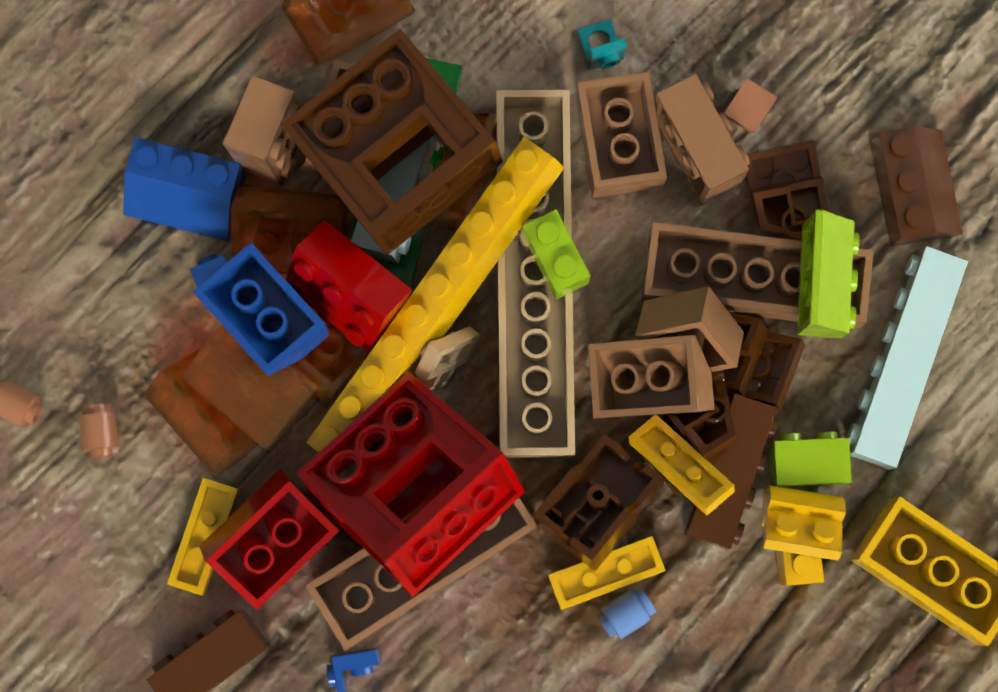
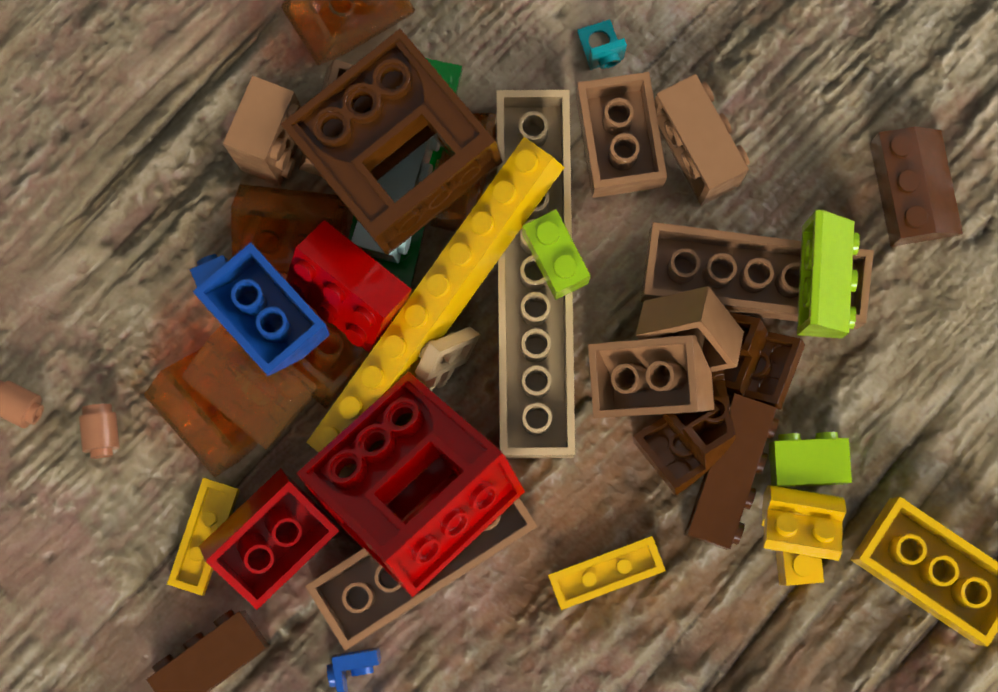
blue slope [123,137,247,242] -> none
reddish brown piece [533,434,664,572] -> none
medium blue brick [598,587,656,640] -> none
yellow plate [628,414,735,515] -> none
nougat panel [724,79,777,133] -> none
reddish brown slope [746,140,829,240] -> none
light aqua brick [846,246,968,470] -> none

